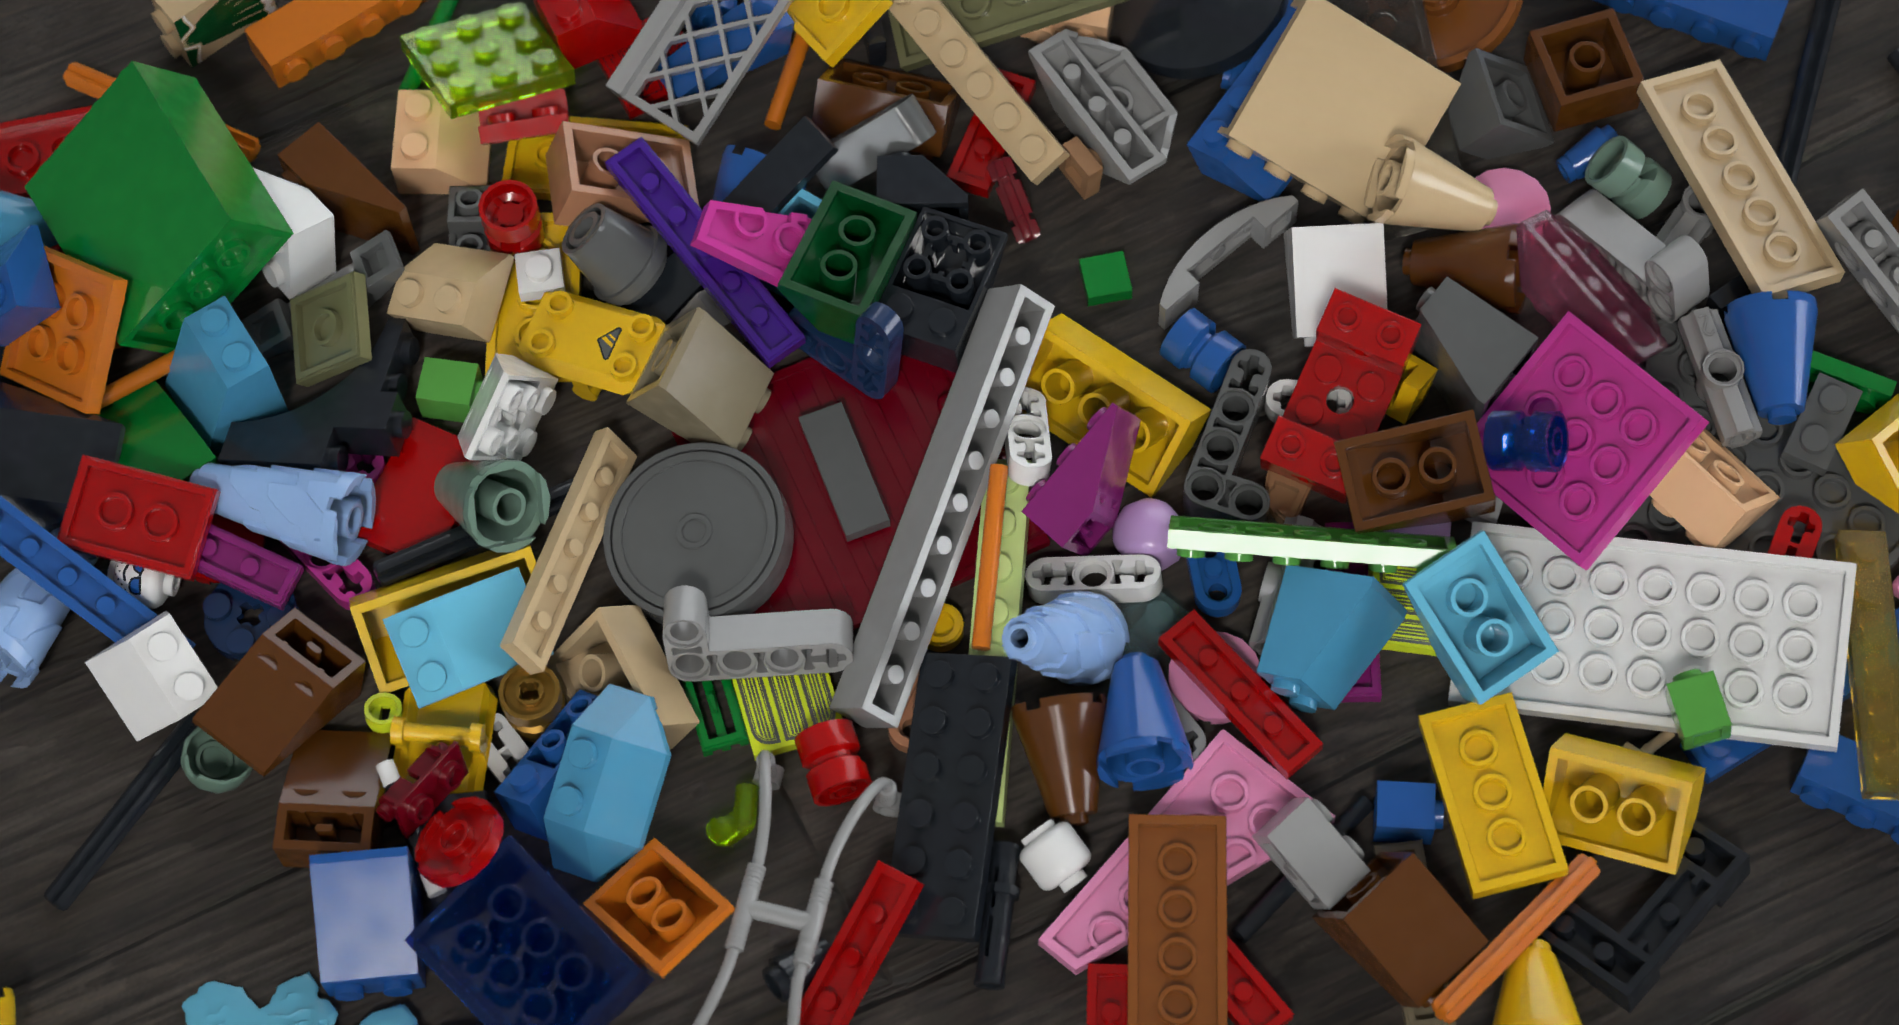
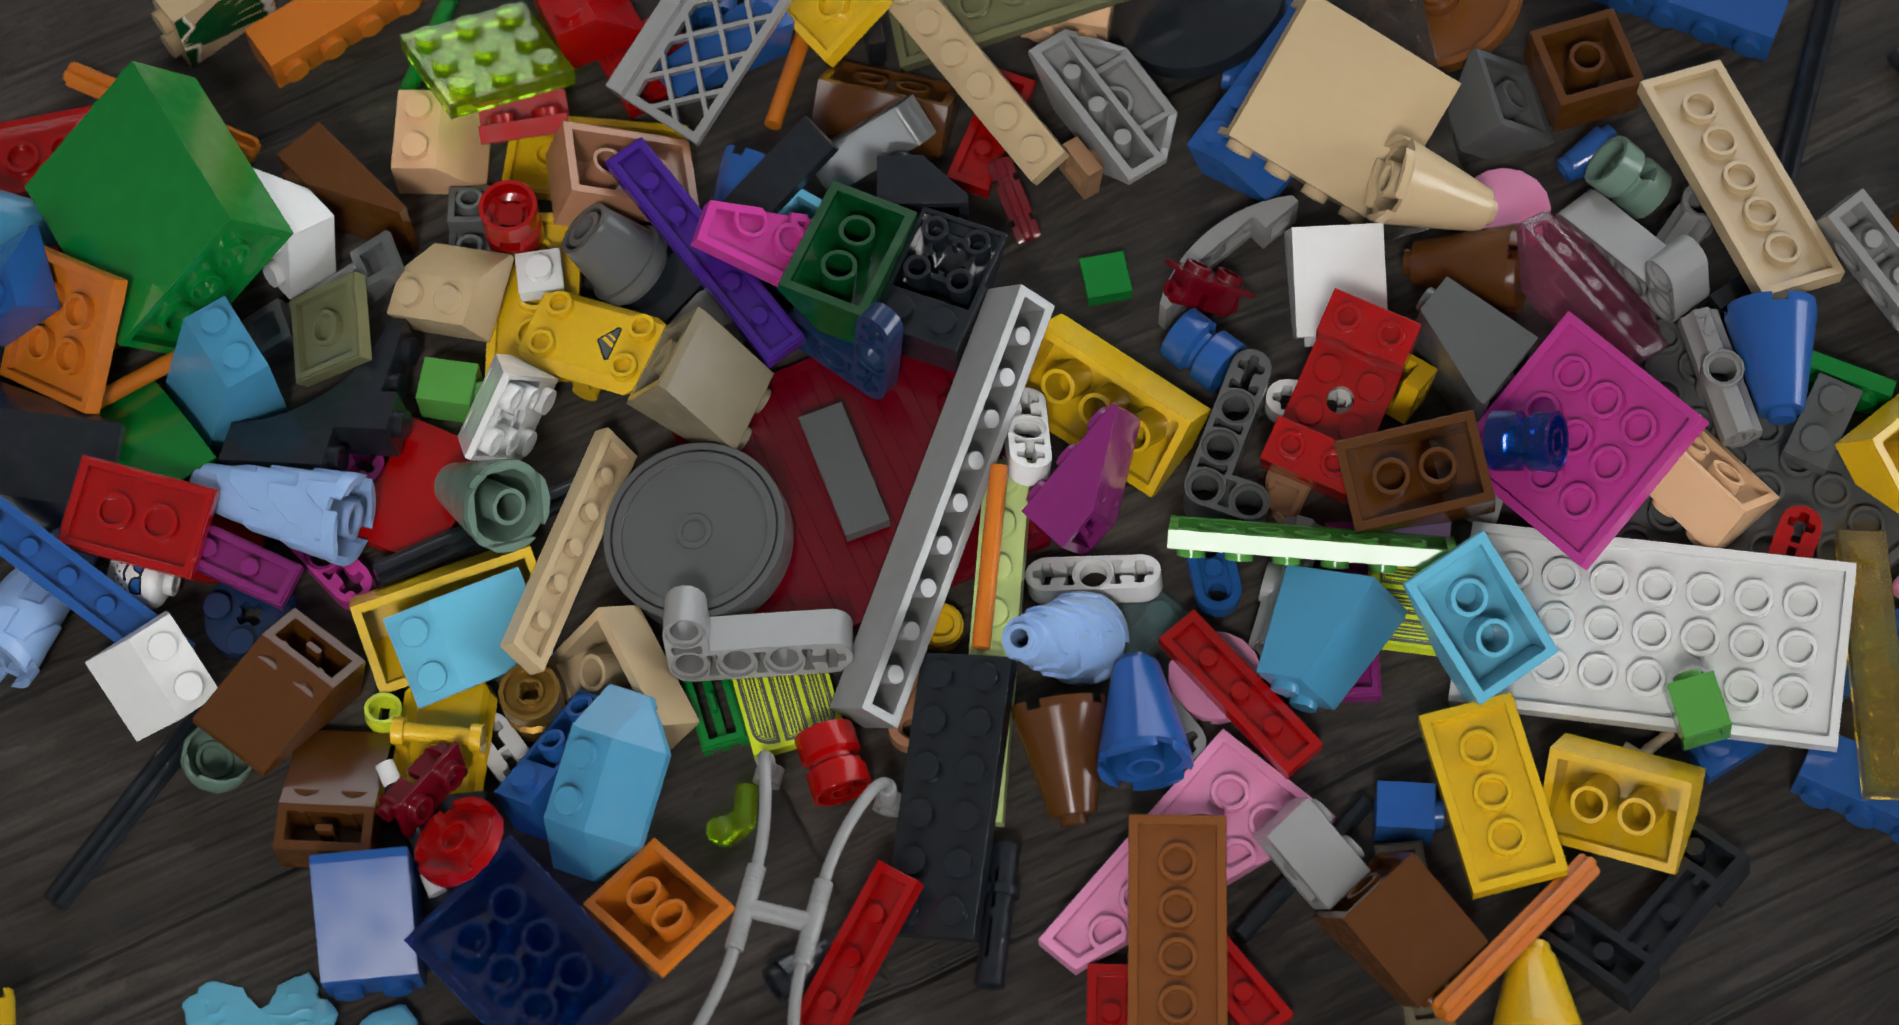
white head [1020,819,1091,893] -> none
lavender hair [1112,498,1180,571] -> none
none -> dark red hinge [1163,258,1256,317]

